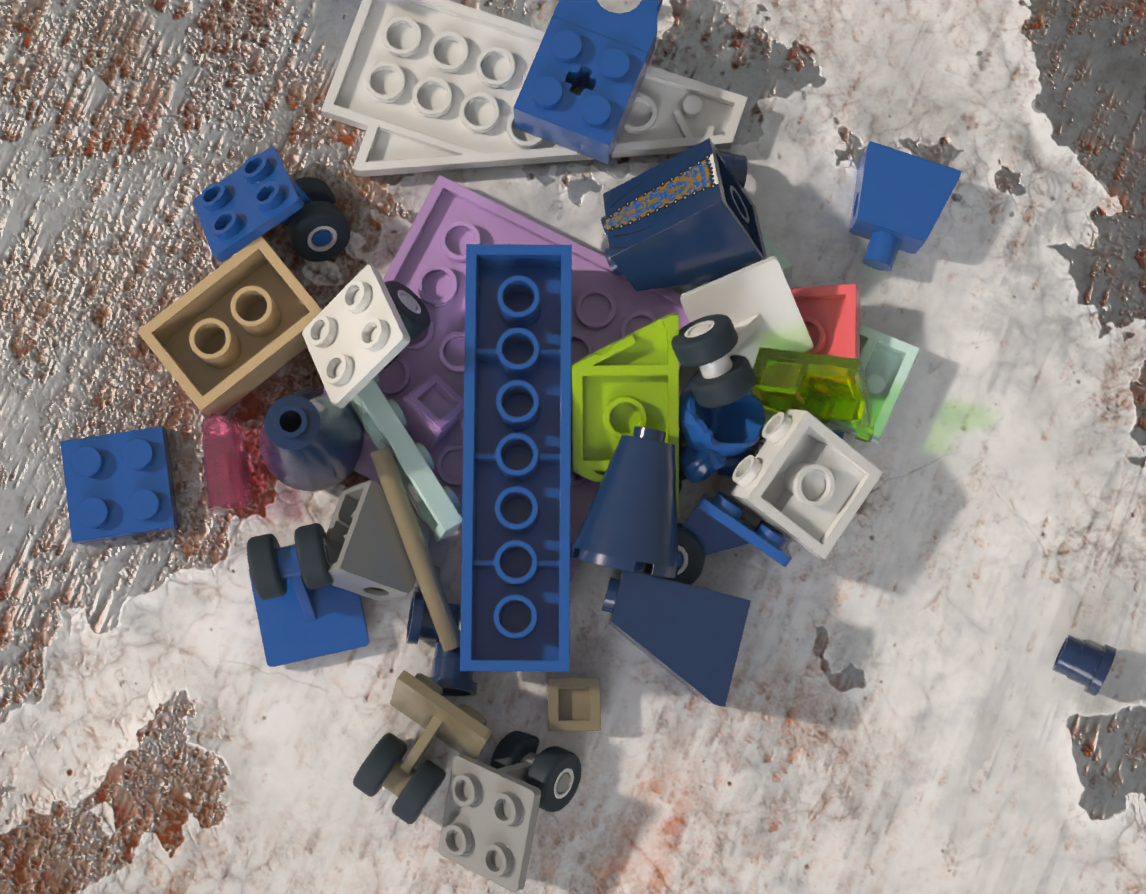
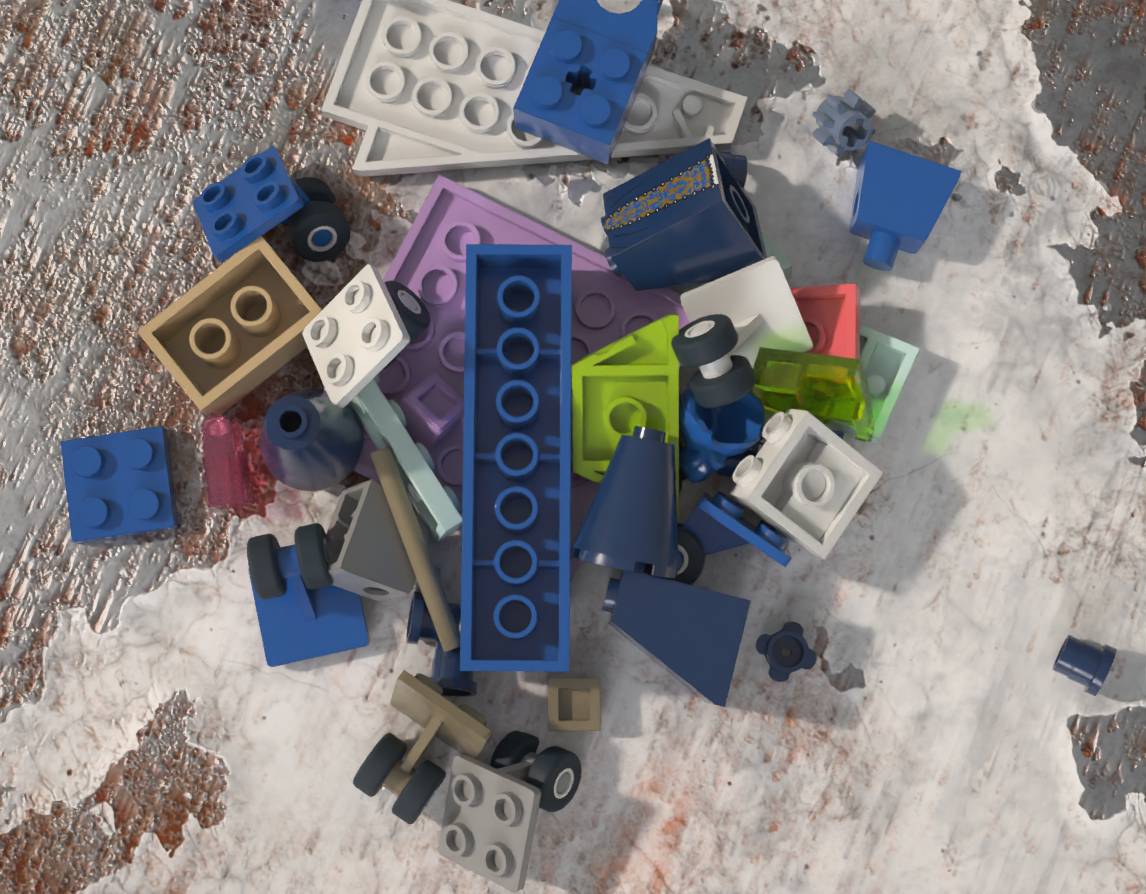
none -> dark blue plate [756,621,817,682]
none -> sand blue gear [812,89,876,157]

